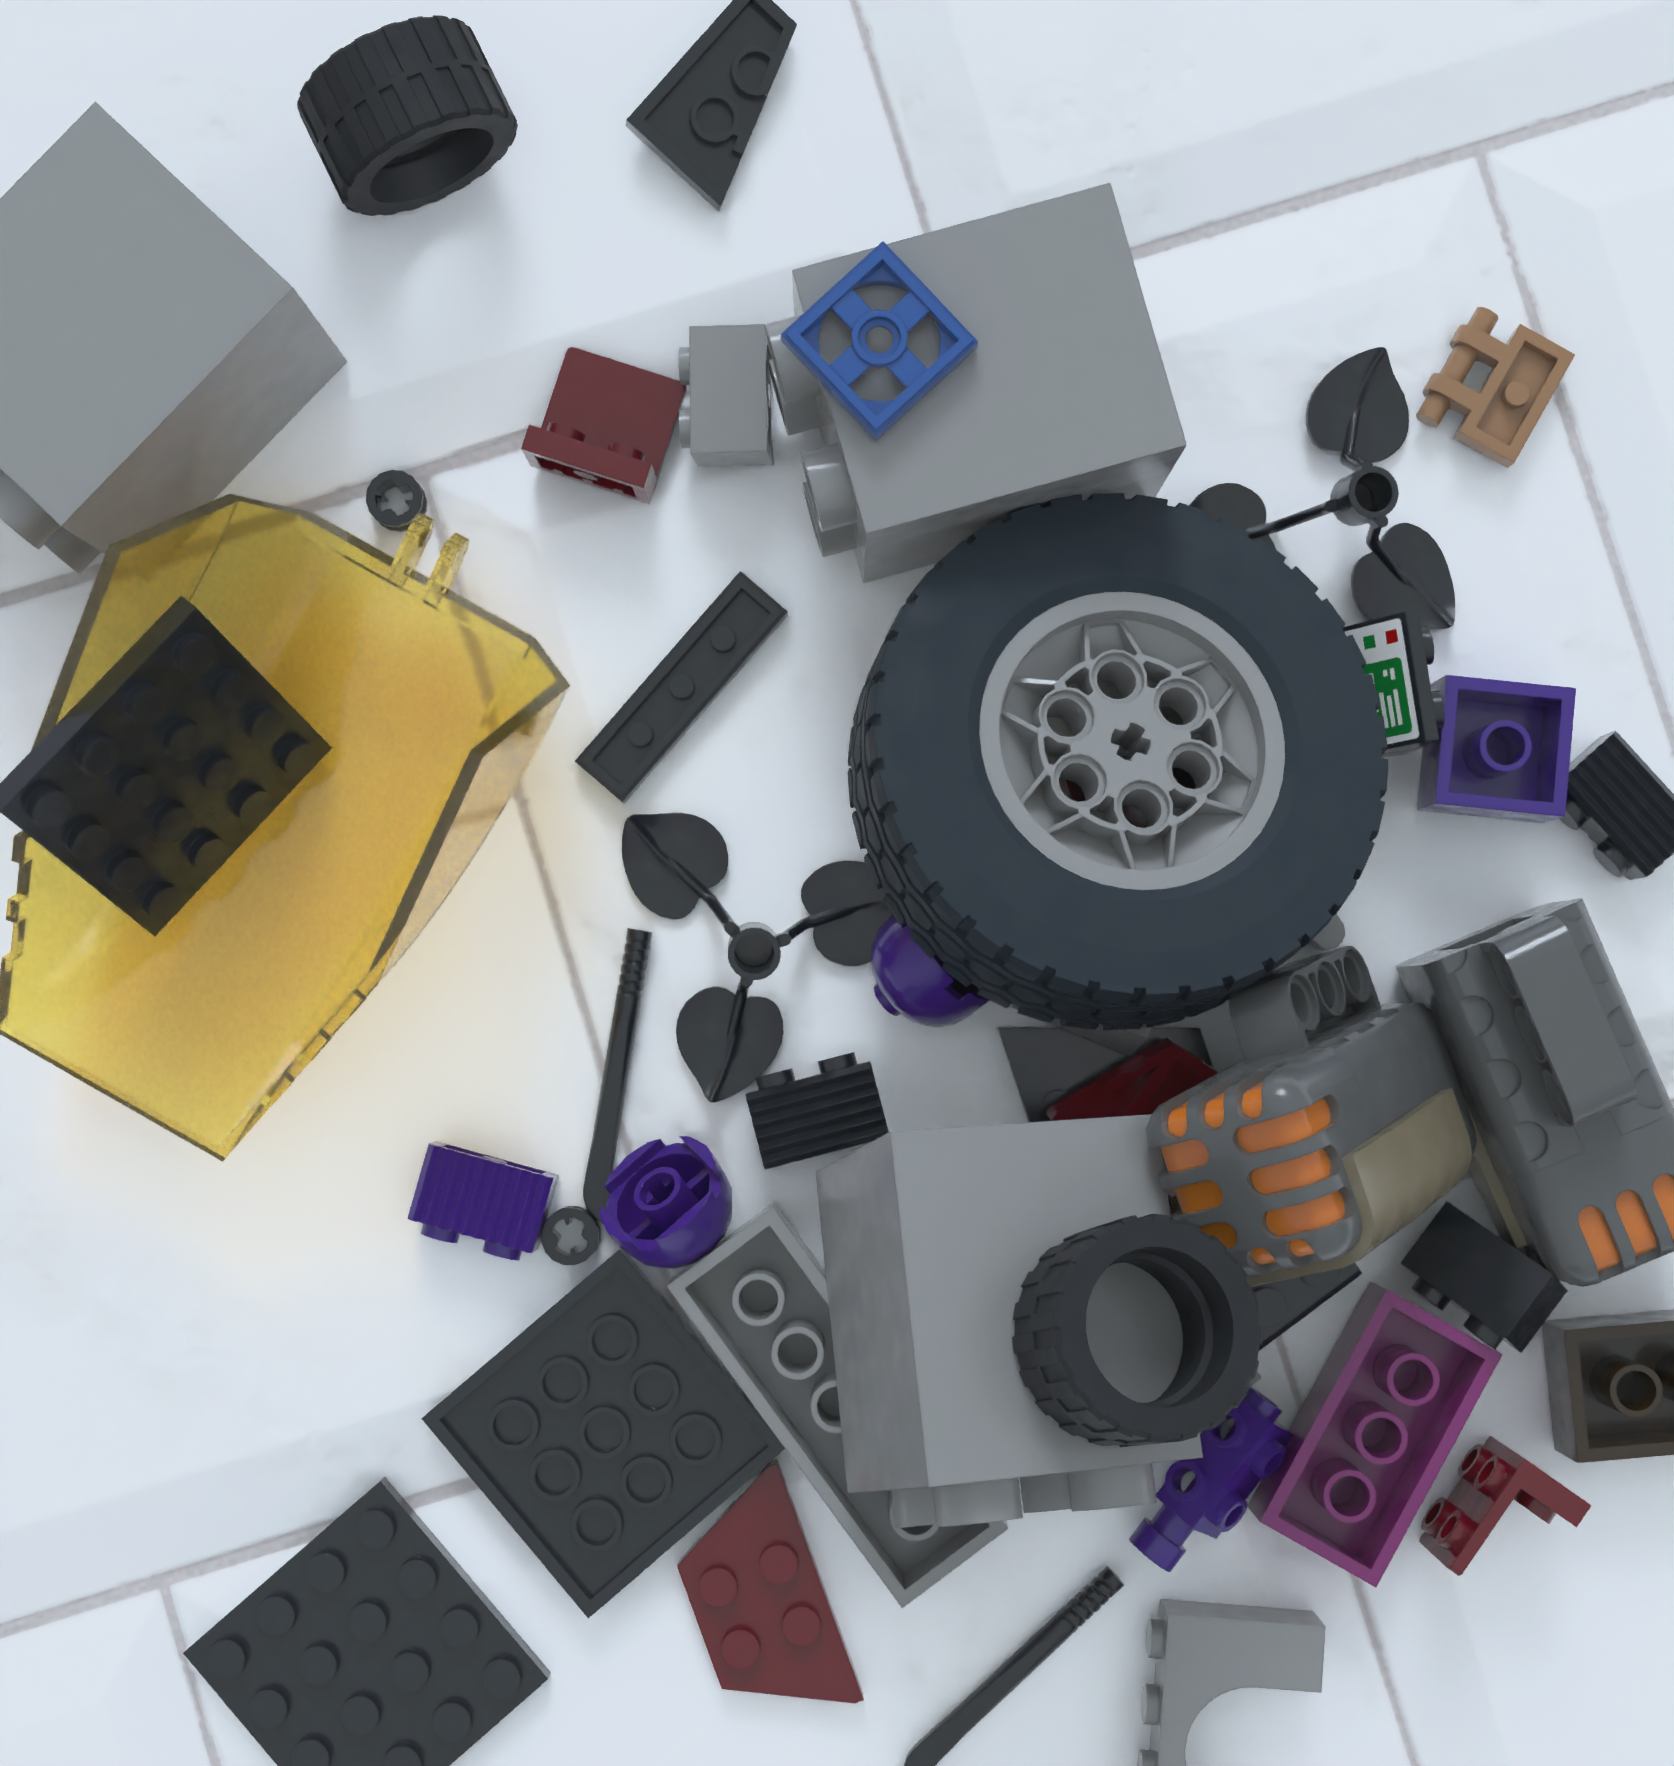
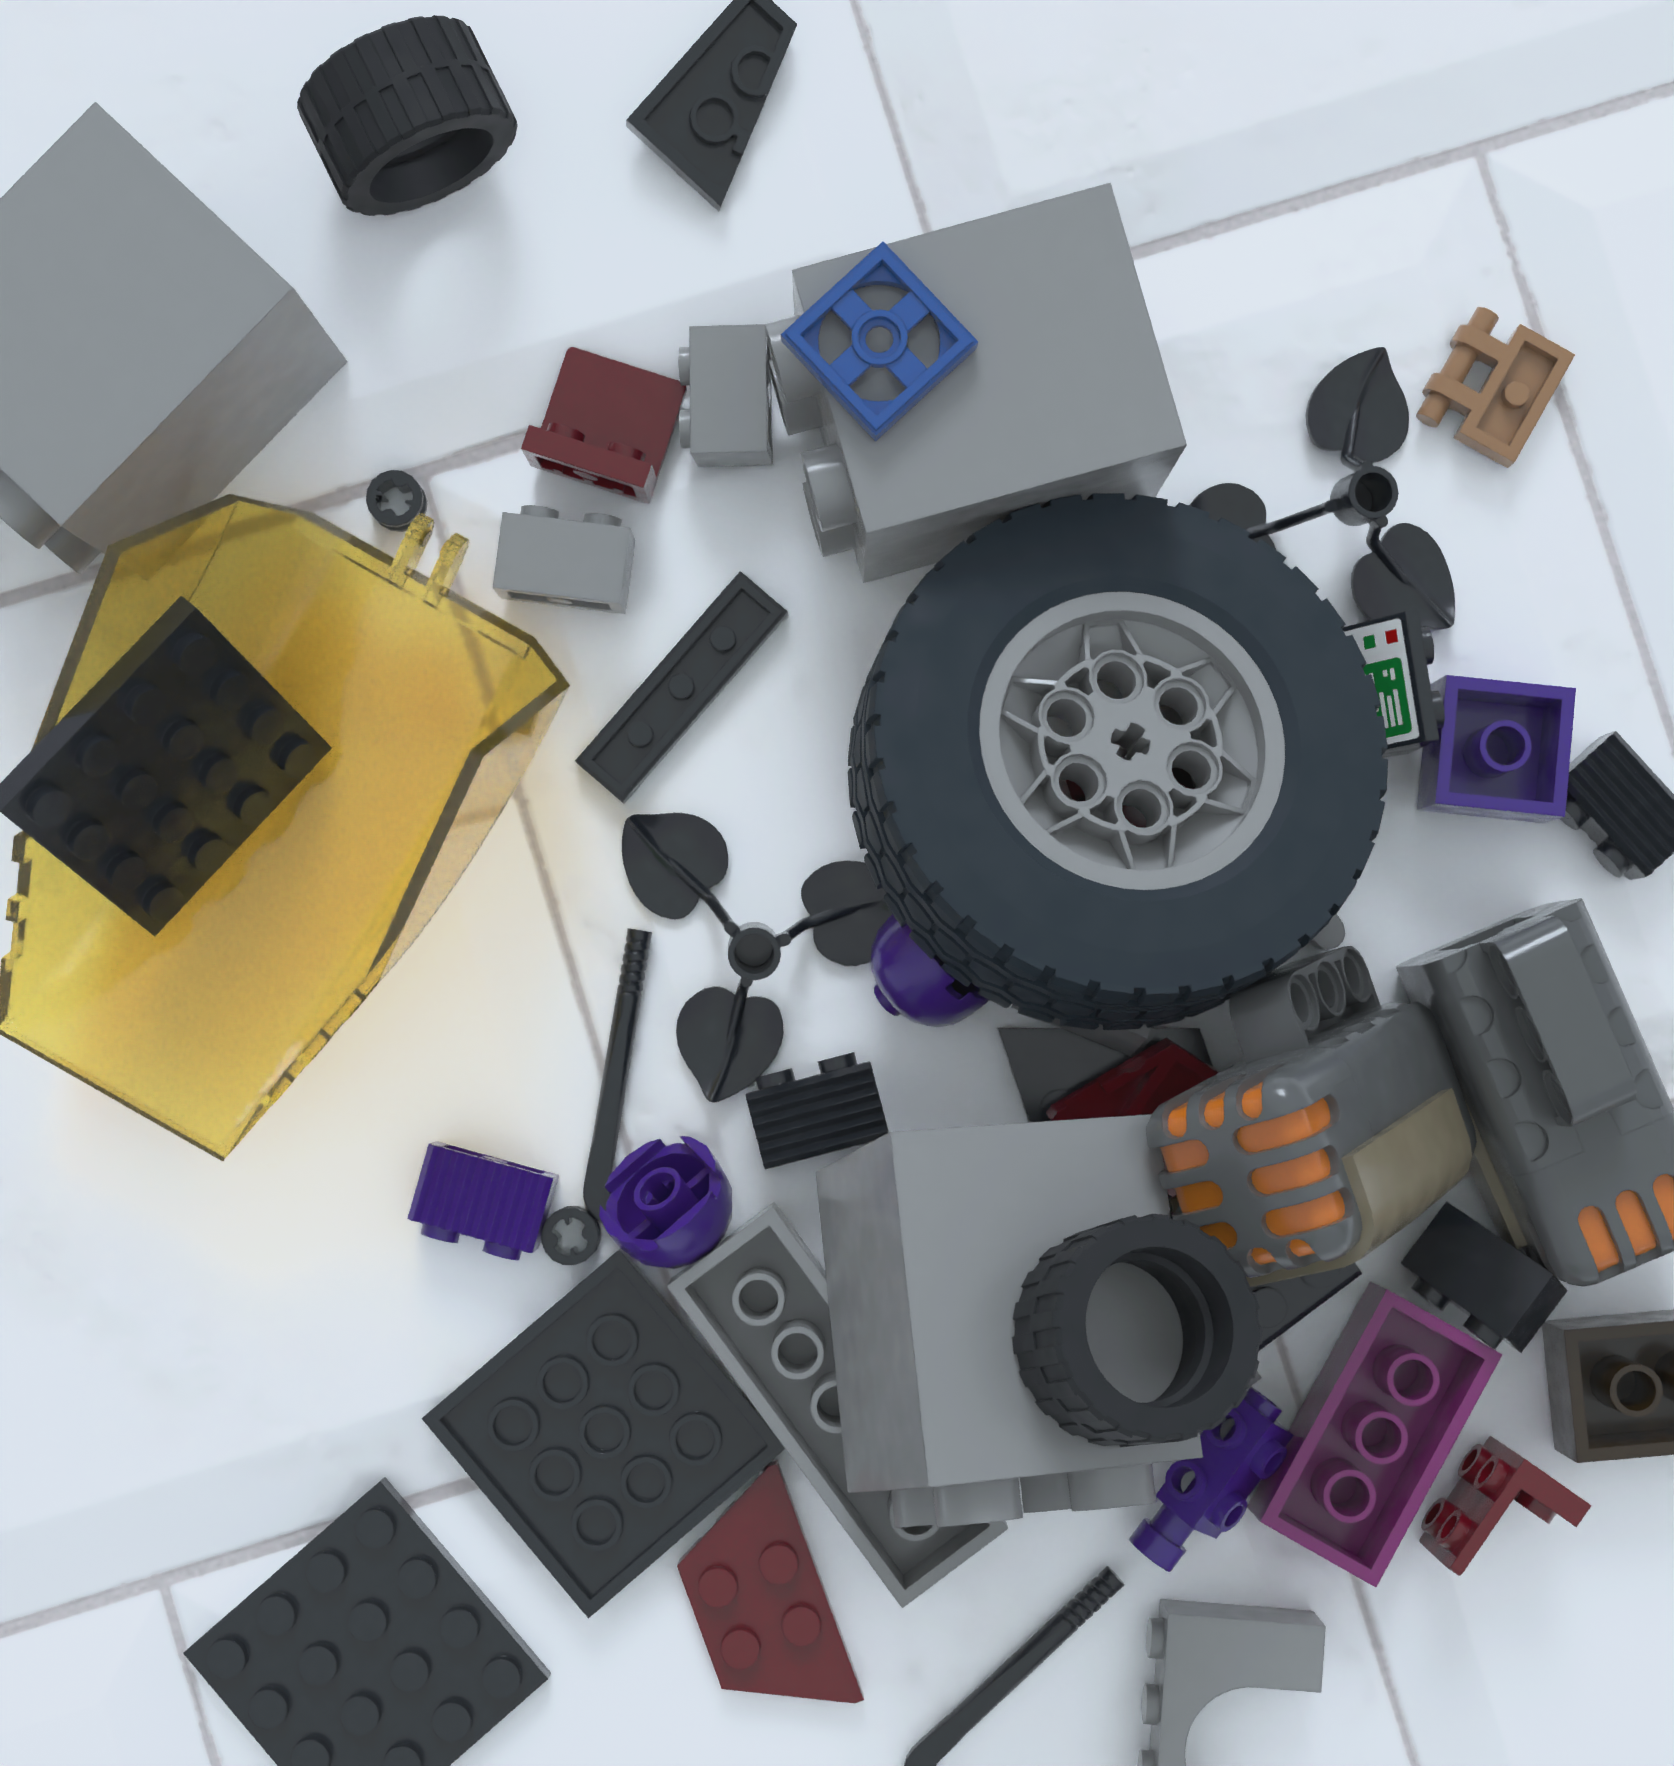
none -> light grey brick [492,505,636,614]

